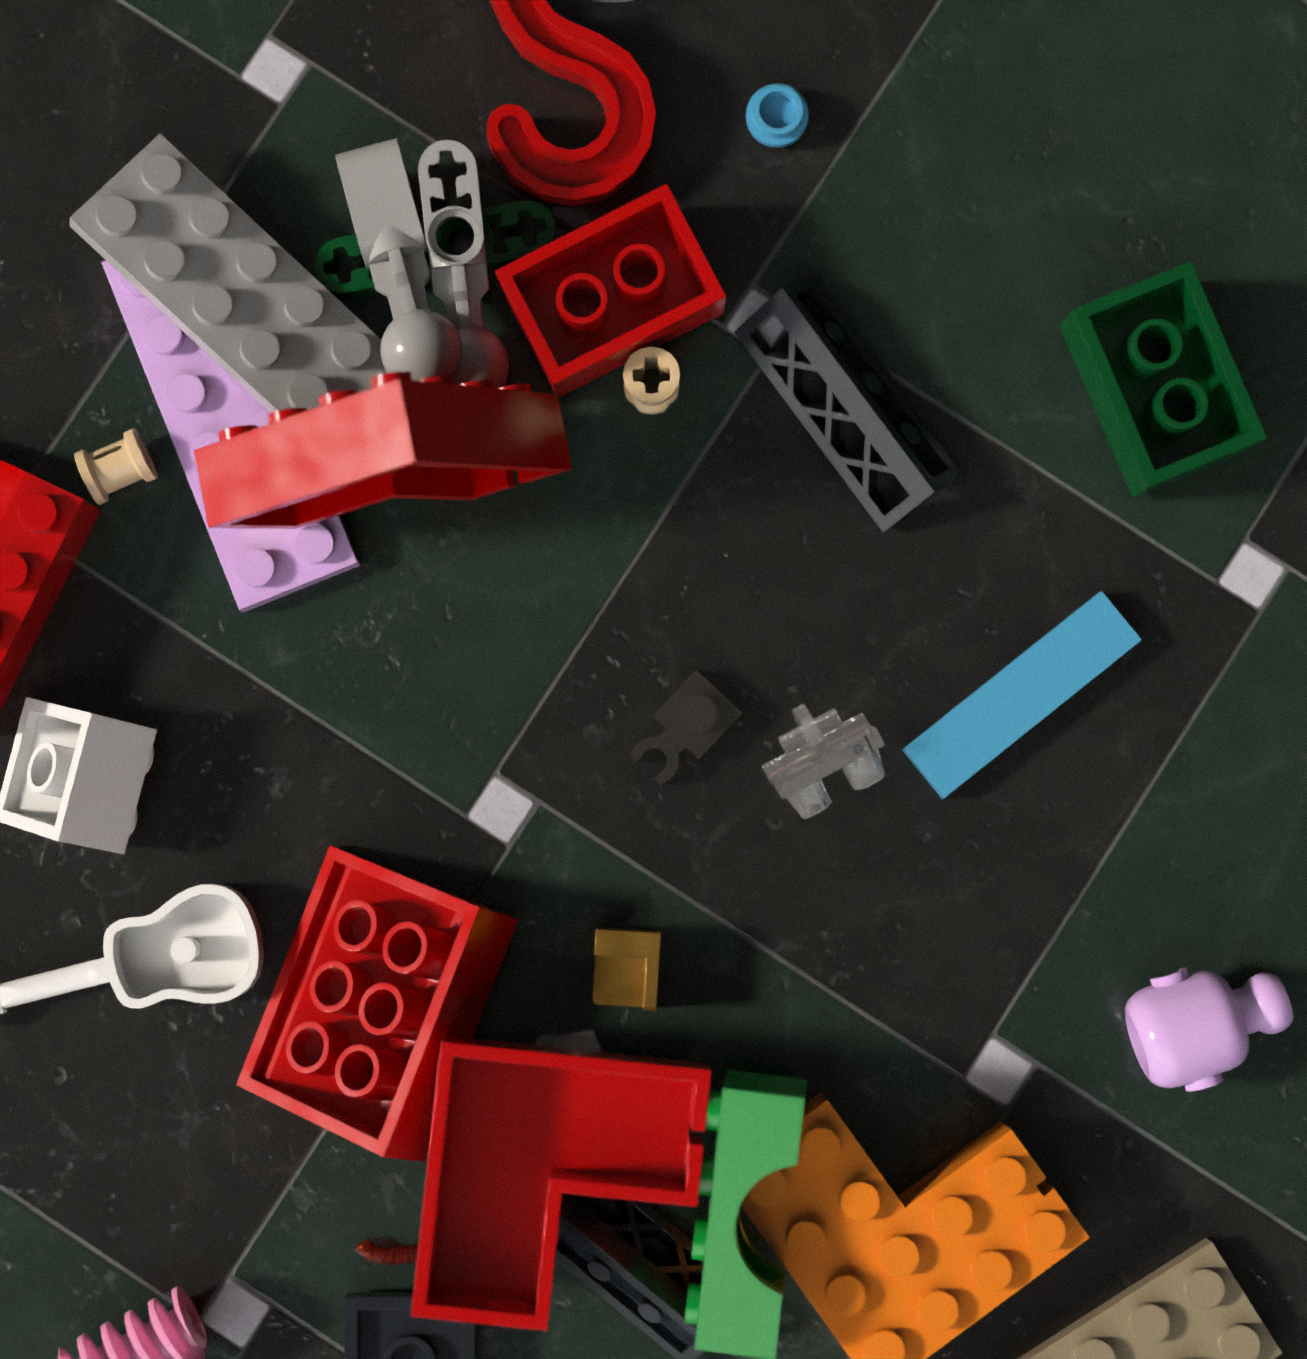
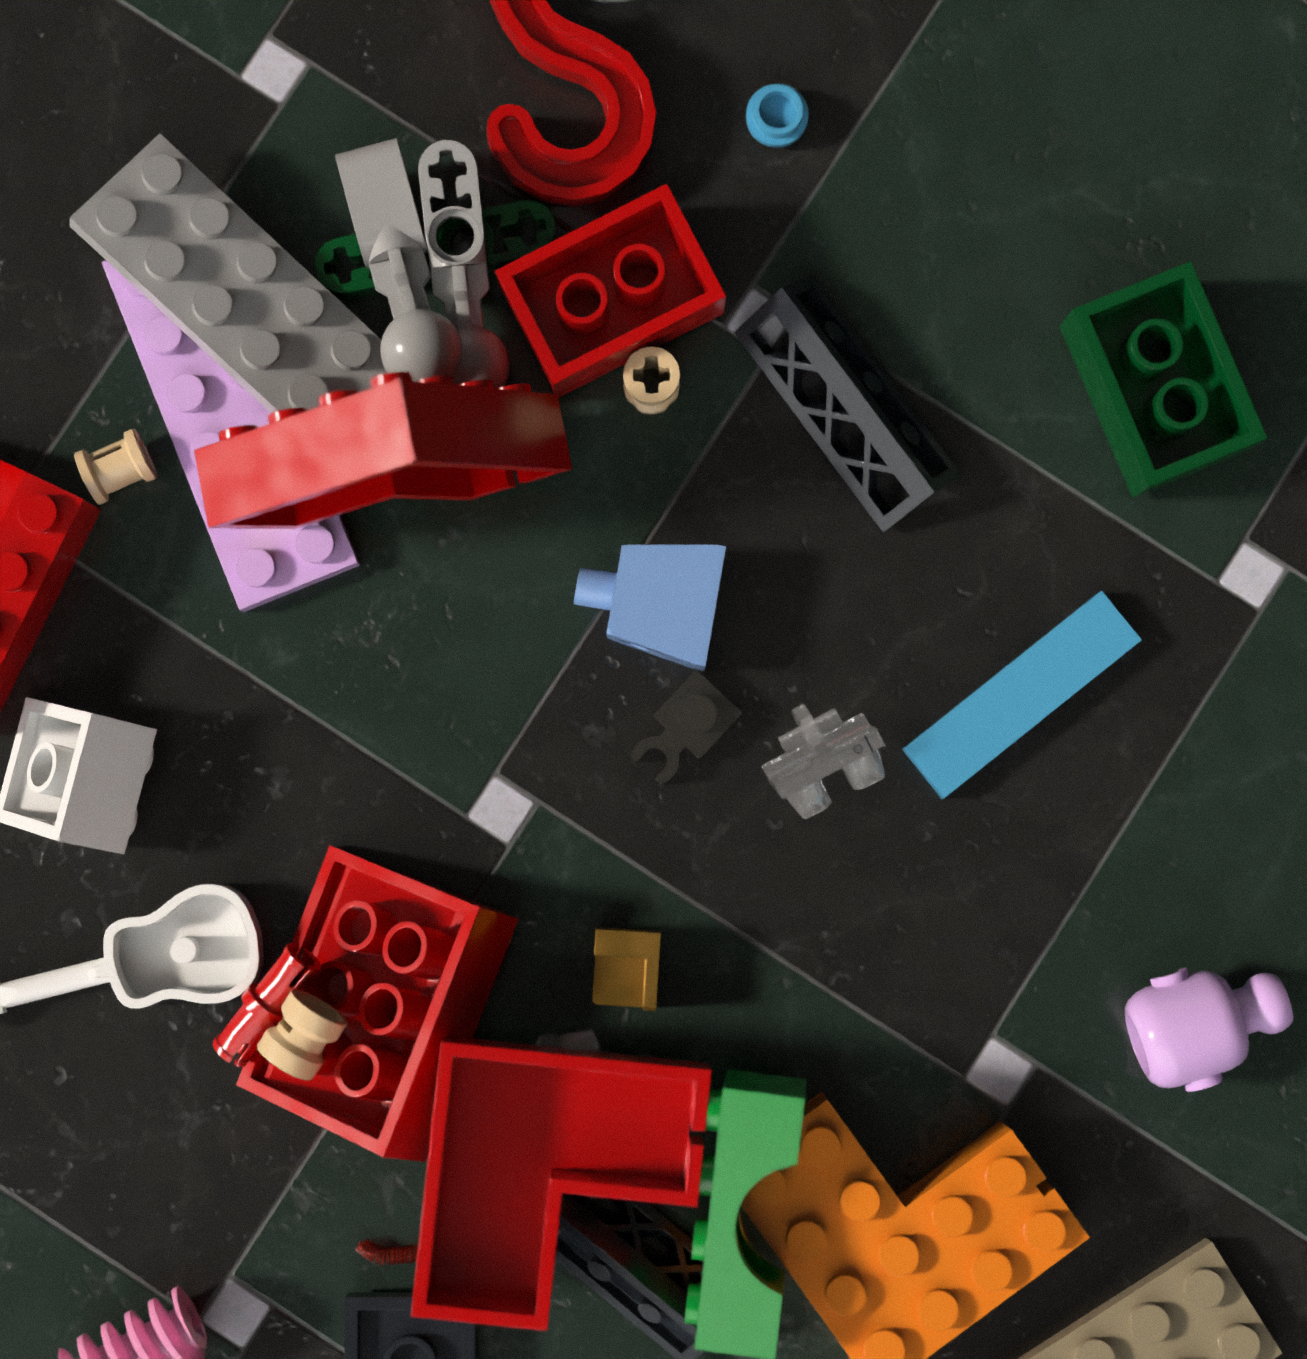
none -> pin [212,943,321,1067]
none -> tan wheel [257,989,348,1081]
none -> medium blue torso [574,545,726,671]

